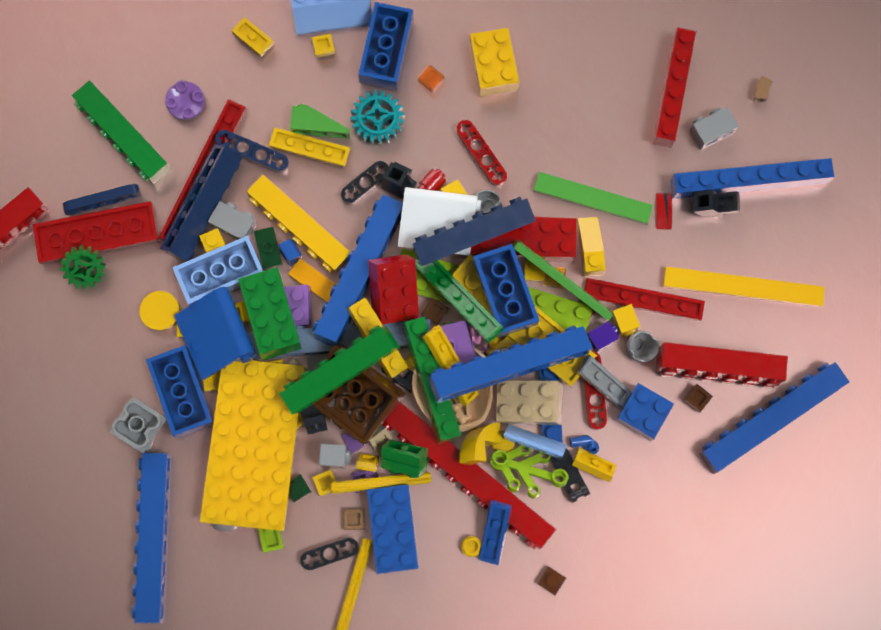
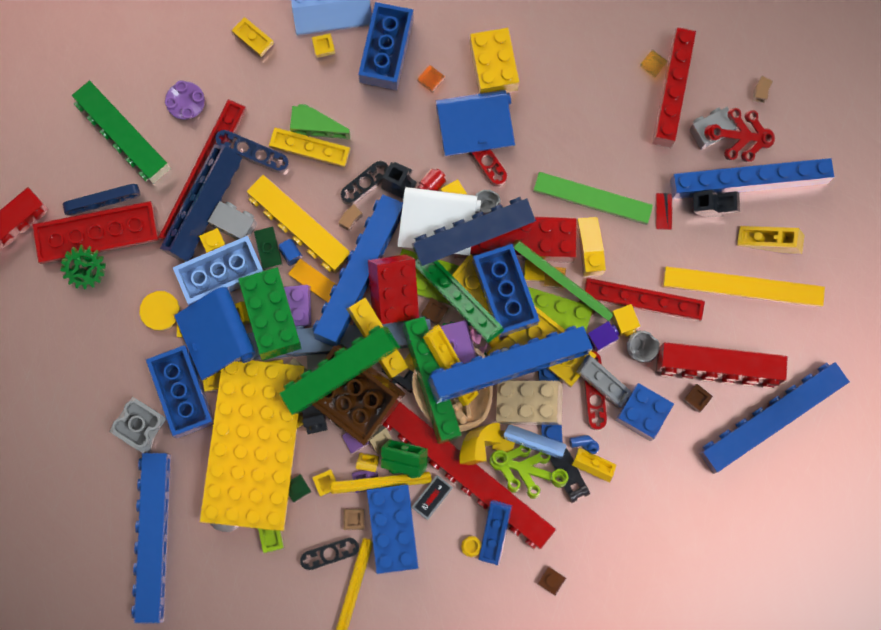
light grey brick [319,444,352,469] -> none
teal gear [350,90,405,145] -> none
none -> medium nougat piece [338,204,363,231]
none -> tile [412,475,453,520]
none -> blue door [436,90,515,157]
none -> clear yellow tile [640,50,668,77]
none -> red plant [704,108,775,162]
none -> yellow slope [737,226,805,254]

